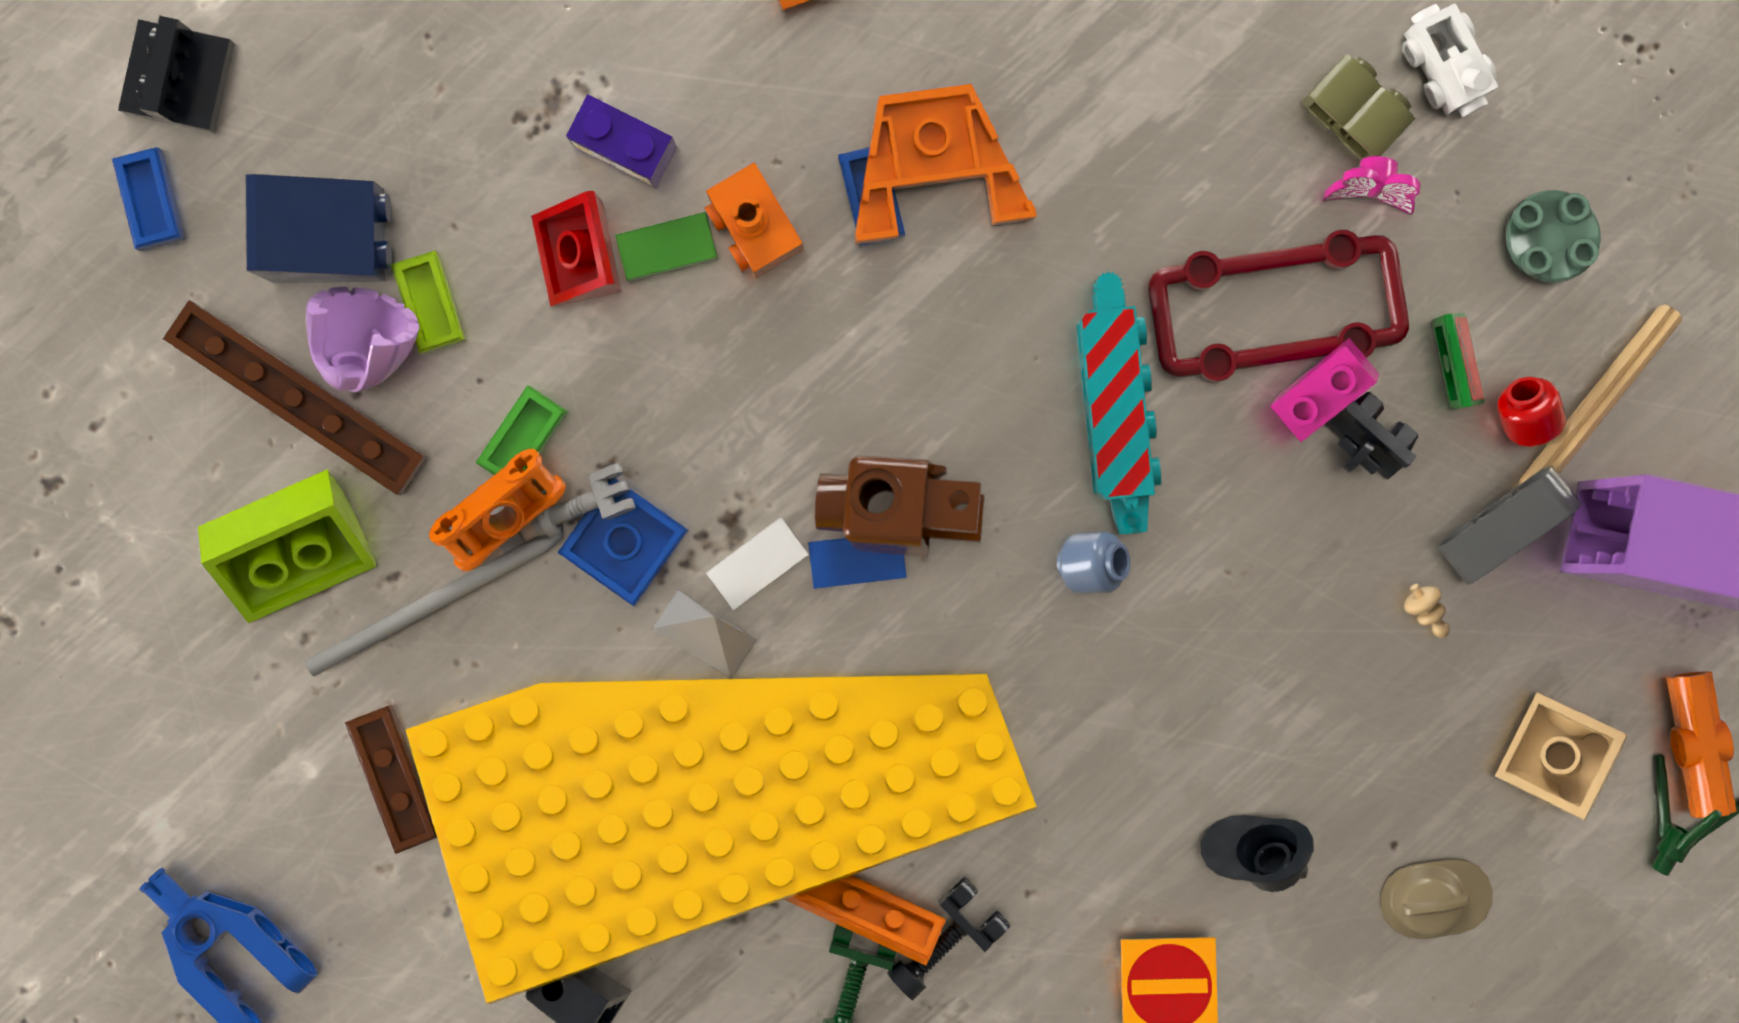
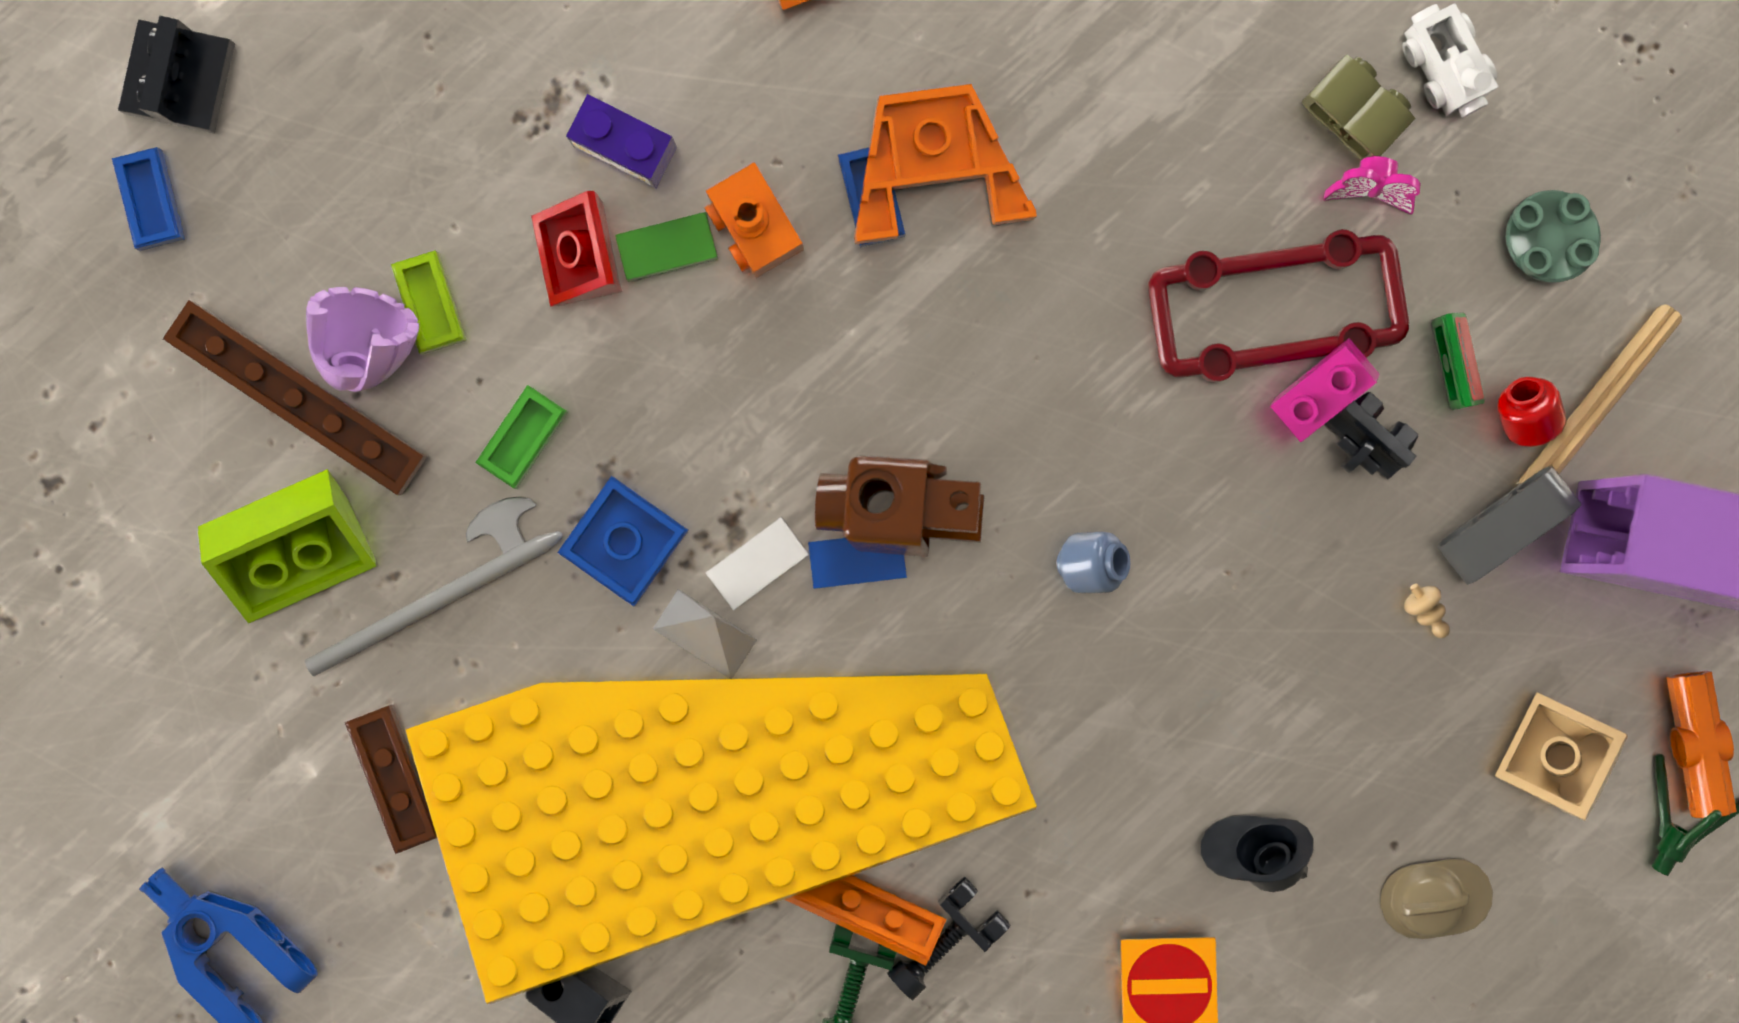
dark blue slope [246,174,392,283] -> none
orange piece [429,449,566,571] -> none
light grey hinge [531,463,636,538] -> none
teal hinge [1076,271,1161,534] -> none

